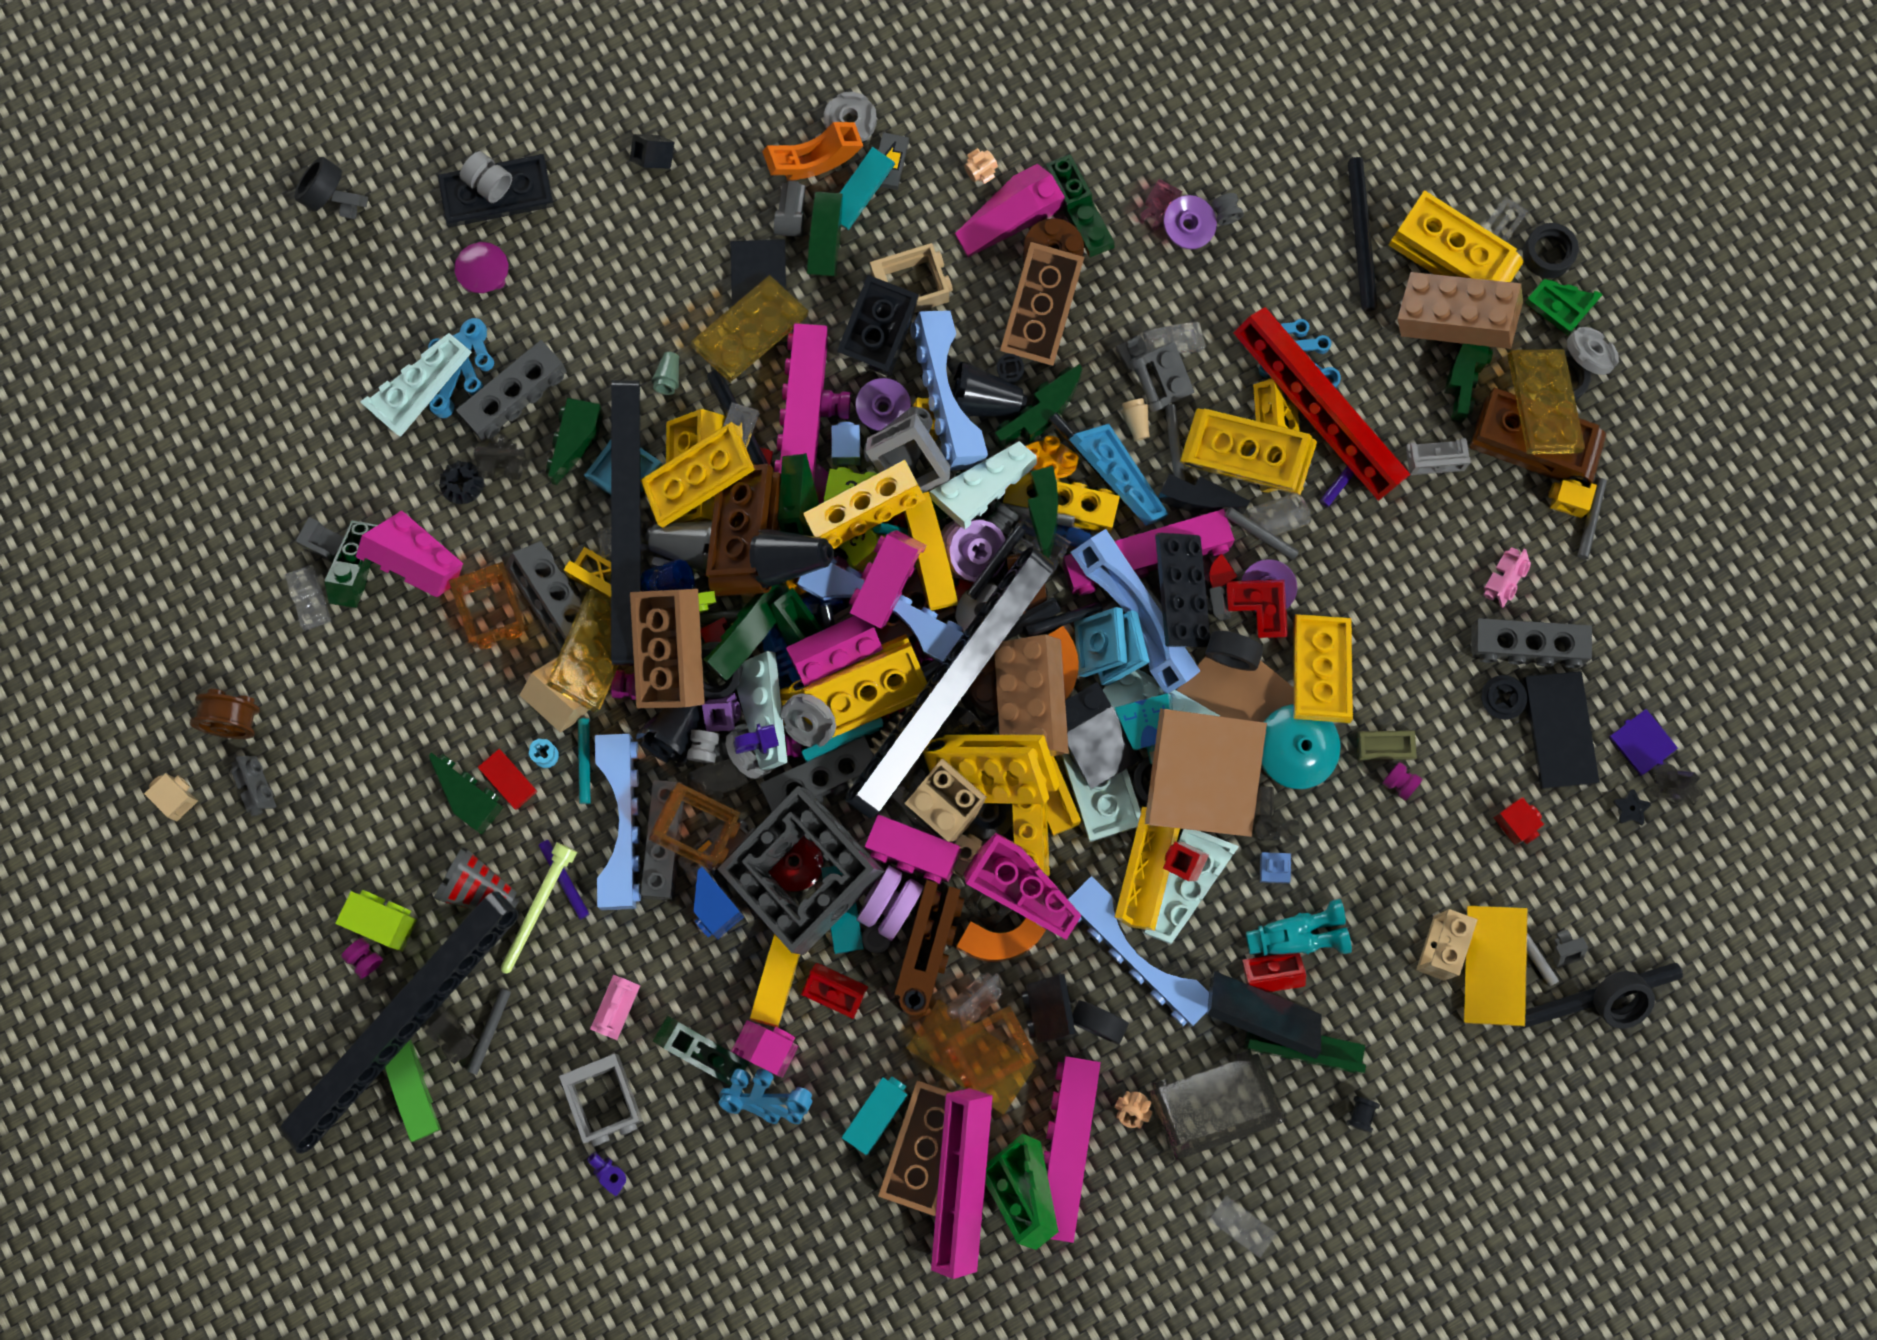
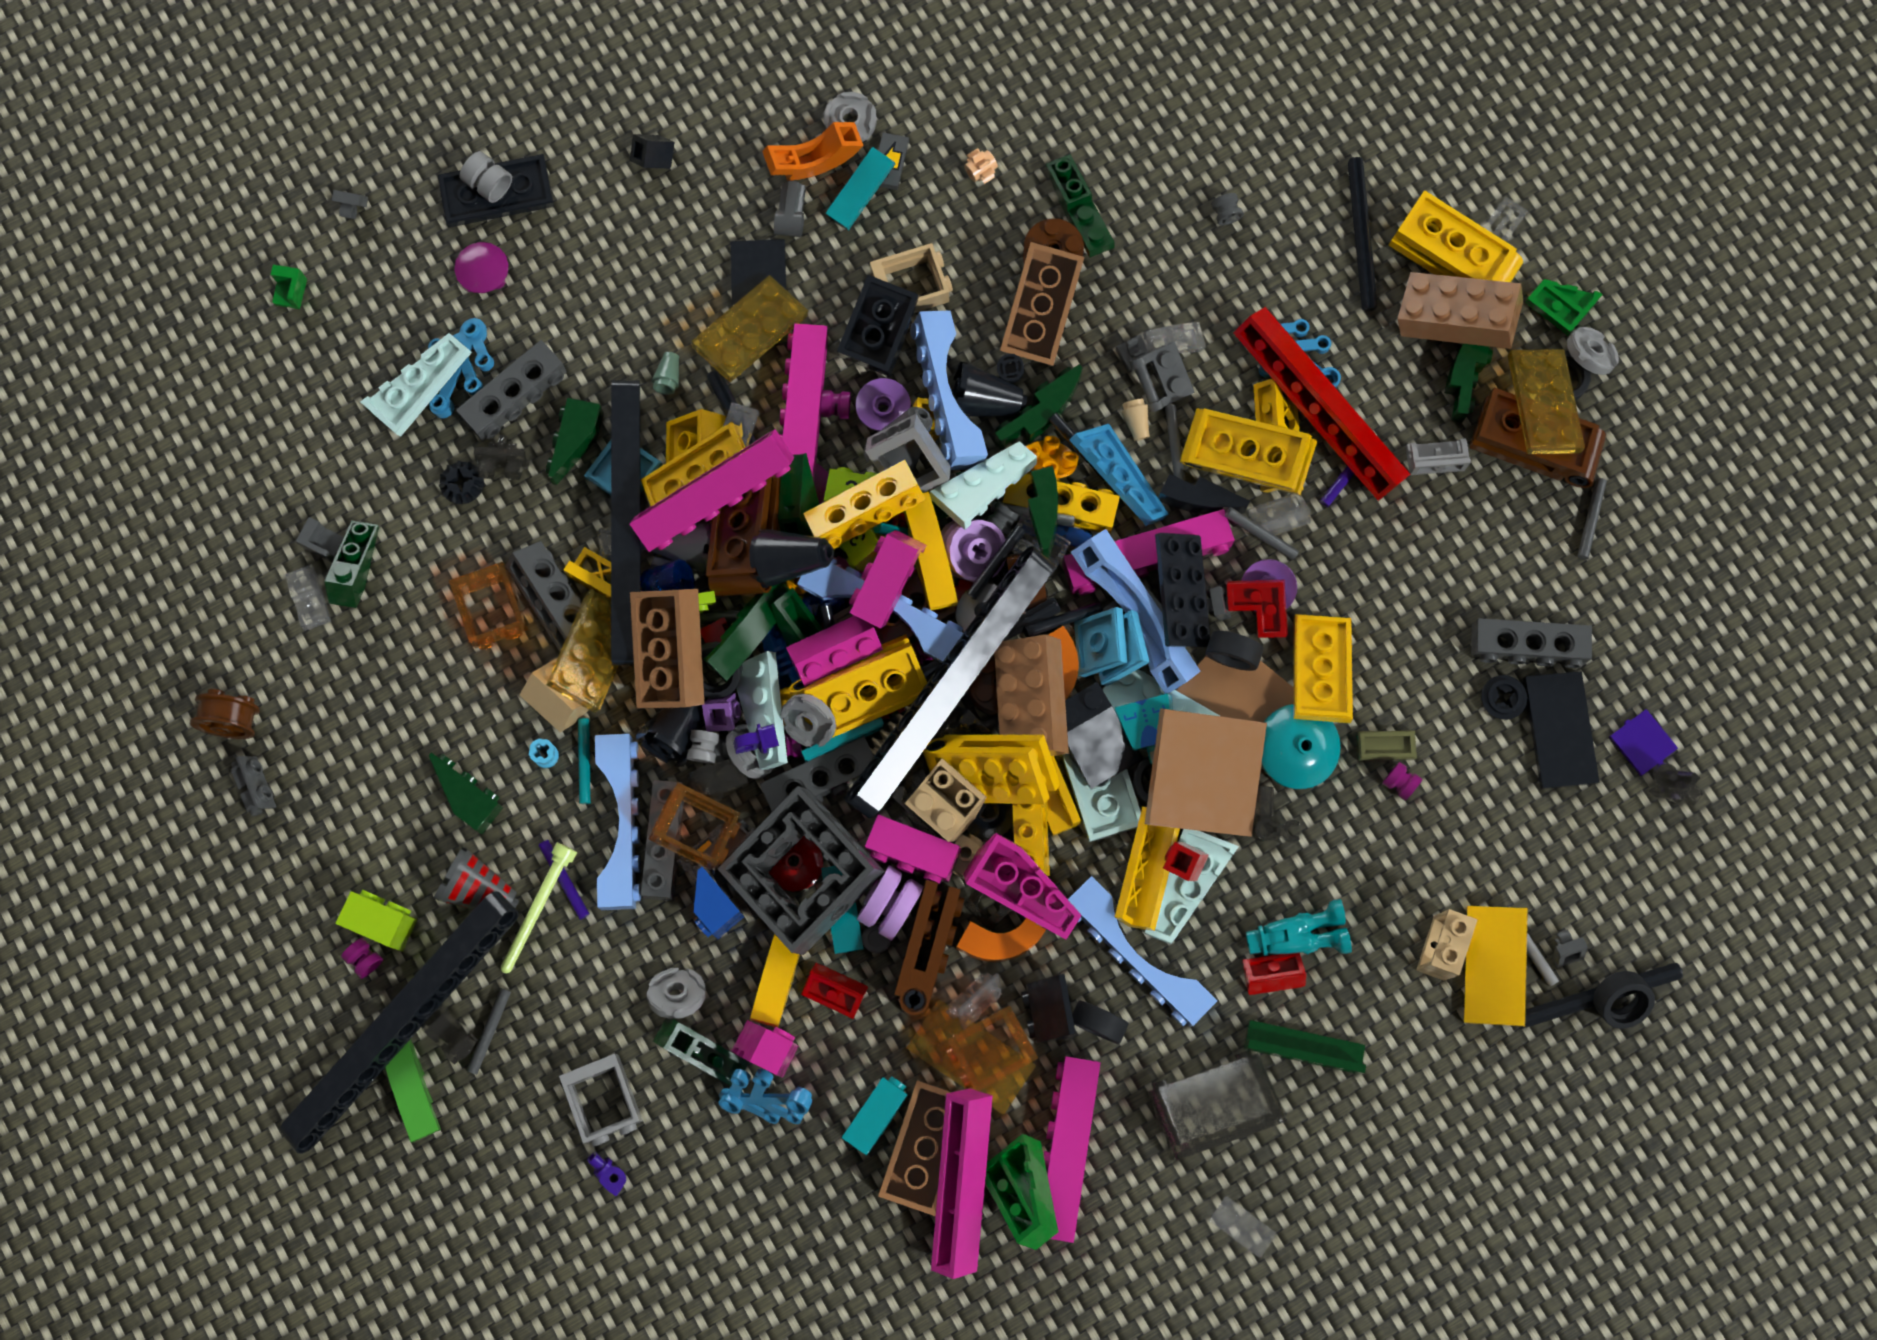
tan brick [144,773,198,821] -> none
black tyre [294,157,342,212] -> none
dark pink wedge [356,511,463,597] -> none
red tile [478,748,538,810] -> none
bright pink hinge [590,975,640,1040] -> none
magenta wheel [611,670,636,700] -> none
dark green slope [807,192,843,276] -> none
light blue brick [832,422,861,466] -> none
dark pink wedge [955,164,1065,257] -> none
light nougat gear [1115,1091,1153,1129] -> none
clear pink plate [1140,179,1183,231] -> none
medium lavender dish [1163,195,1217,249] -> none
black tile [1207,971,1322,1059] -> none
red tile [1209,554,1238,588] -> none
medium blue tile [1260,852,1291,884] -> none
black bush [1346,1096,1380,1133] -> none
bright pink hinge [1484,548,1531,608] -> none
red brick [1493,797,1544,845] -> none
black tyre [1522,223,1579,278] -> none
yellow brick [1548,480,1597,518] -> none
black plate [1613,789,1651,826] -> none
none -> green panel [270,264,307,309]
none -> dark pink brick [630,429,794,552]
none -> light grey tile [647,968,706,1019]

